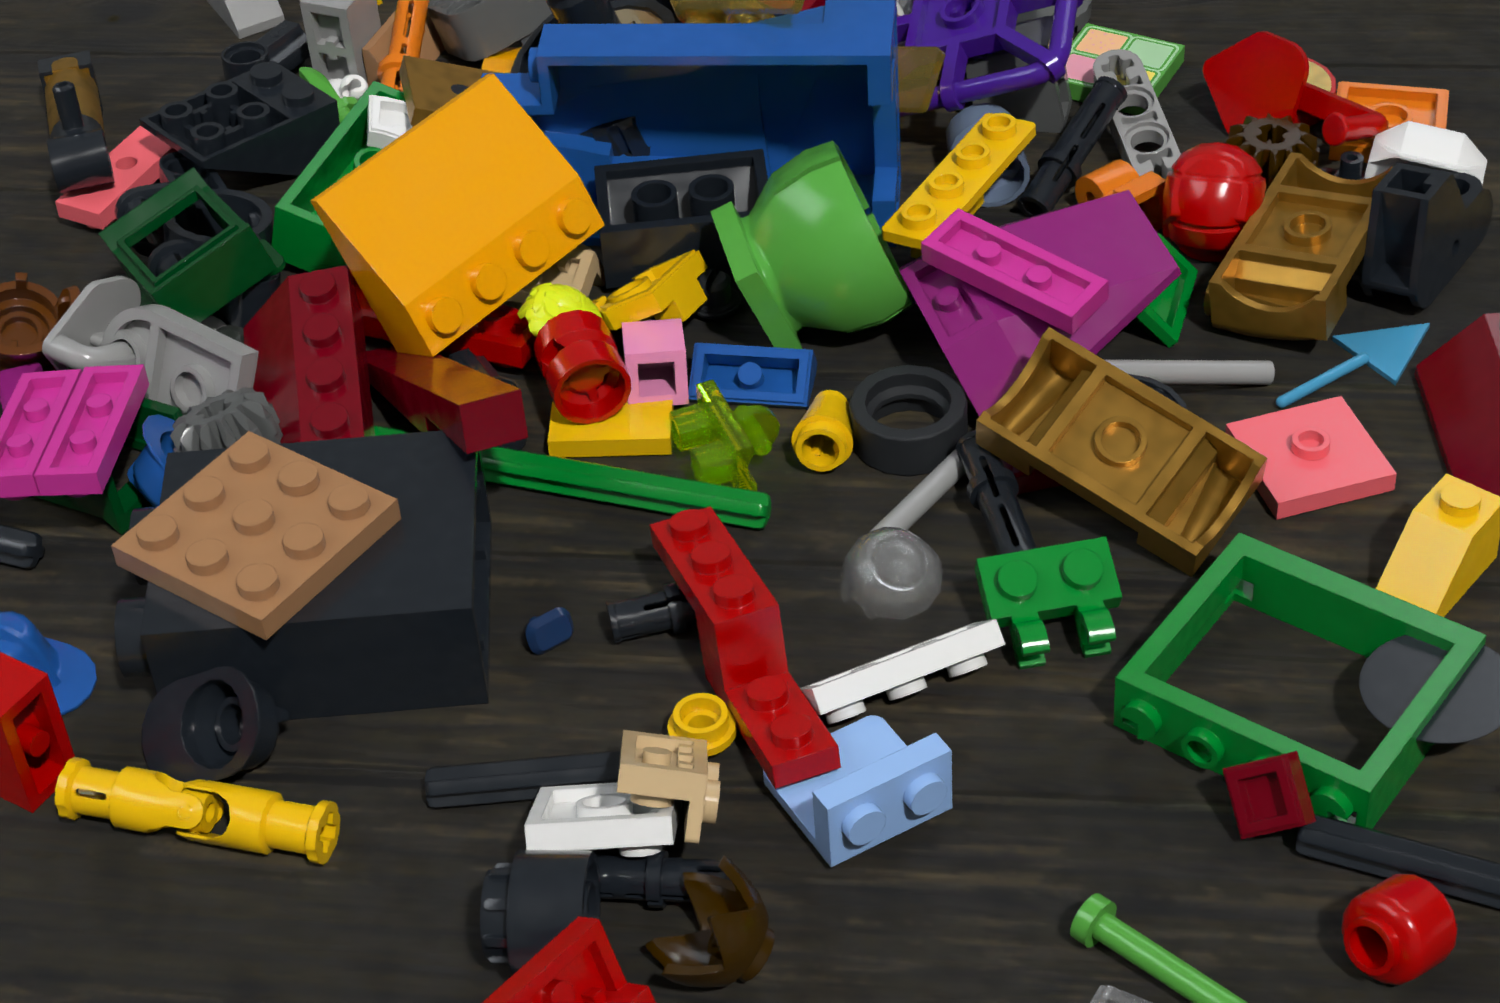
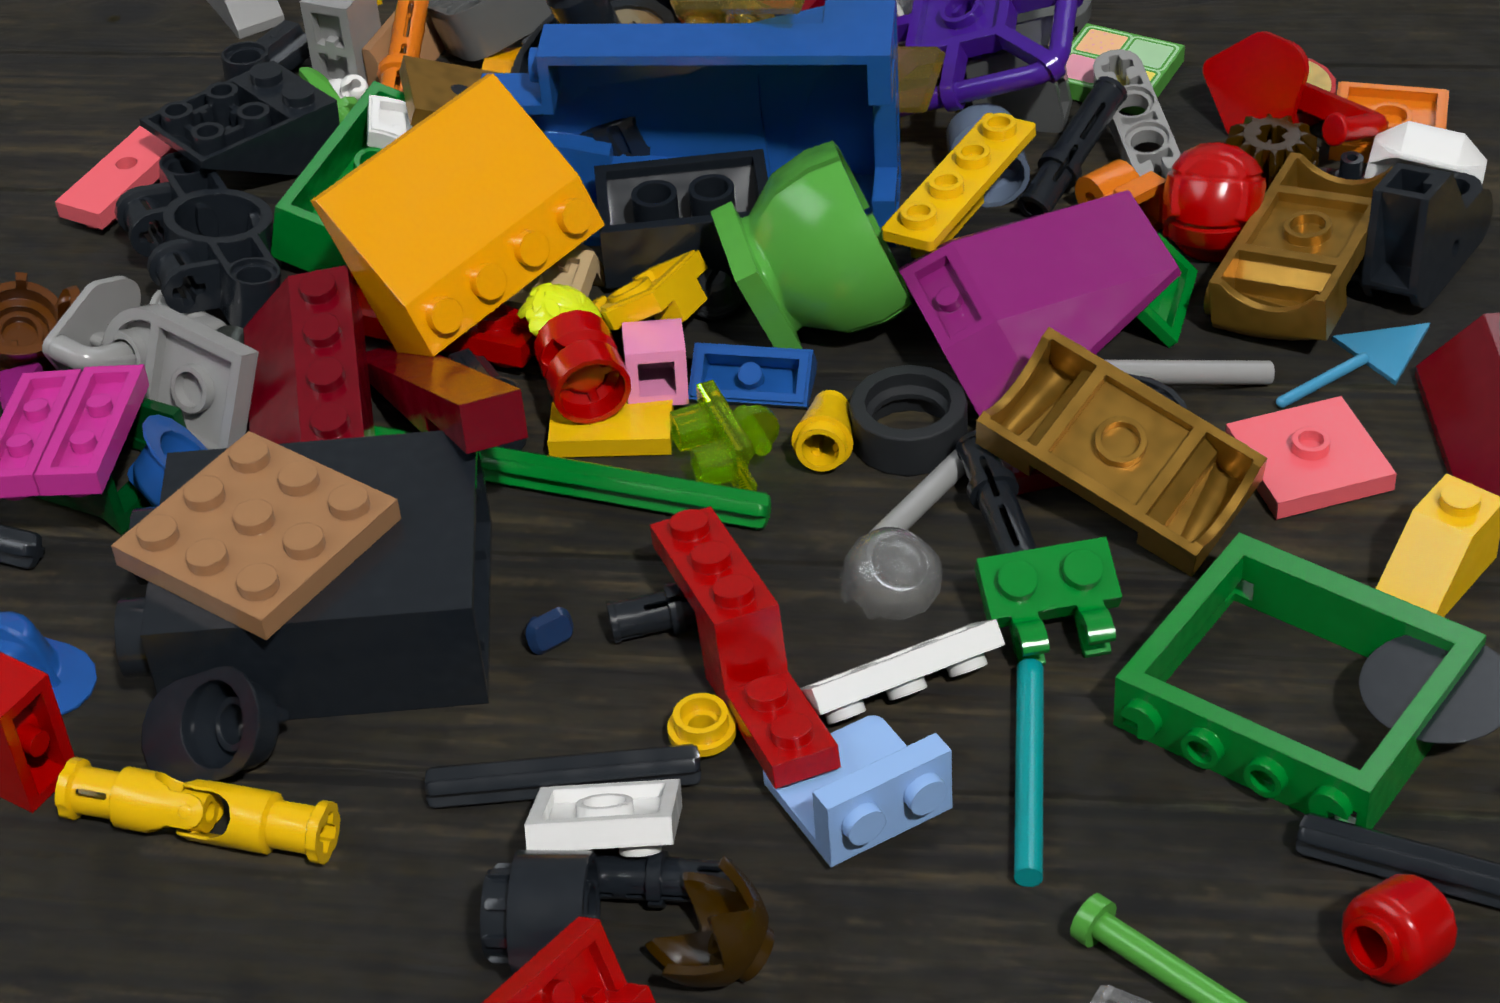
black piece [37,50,115,193] -> none
dark green piece [98,167,286,323] -> none
dark grey gear [170,387,283,452] -> none
tan bracket [617,730,721,844] -> none
dark pink plate [921,208,1109,335] -> none
dark red tile [1222,751,1316,839] -> none
none -> teal bar [1014,659,1044,887]

